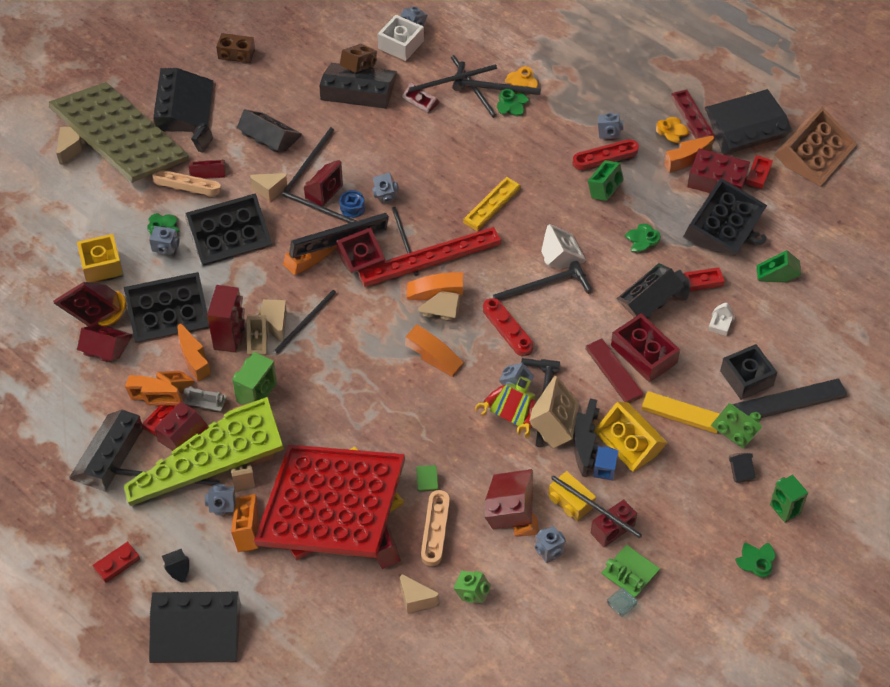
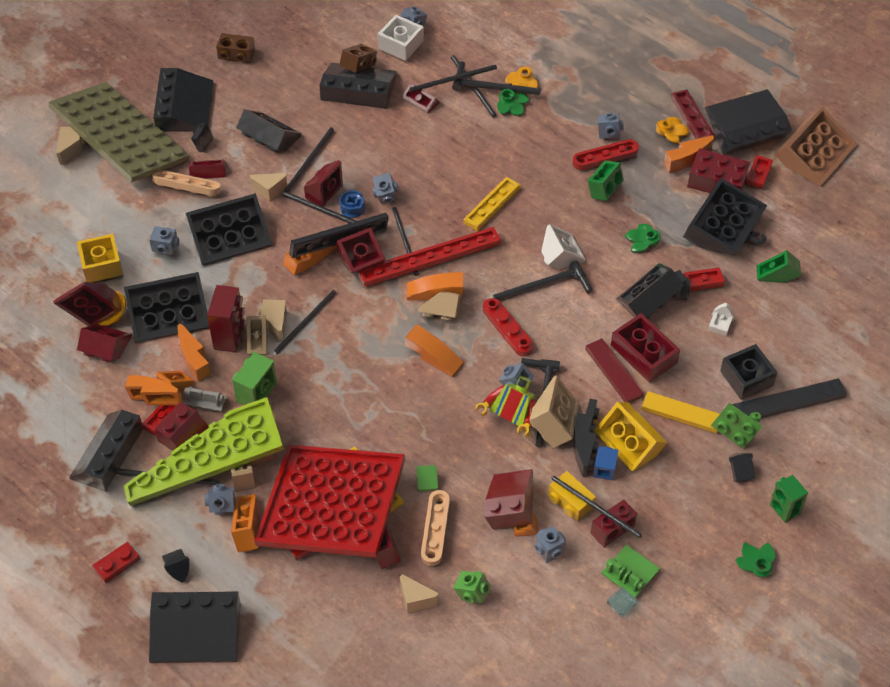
green plate [147,213,180,236] -> none

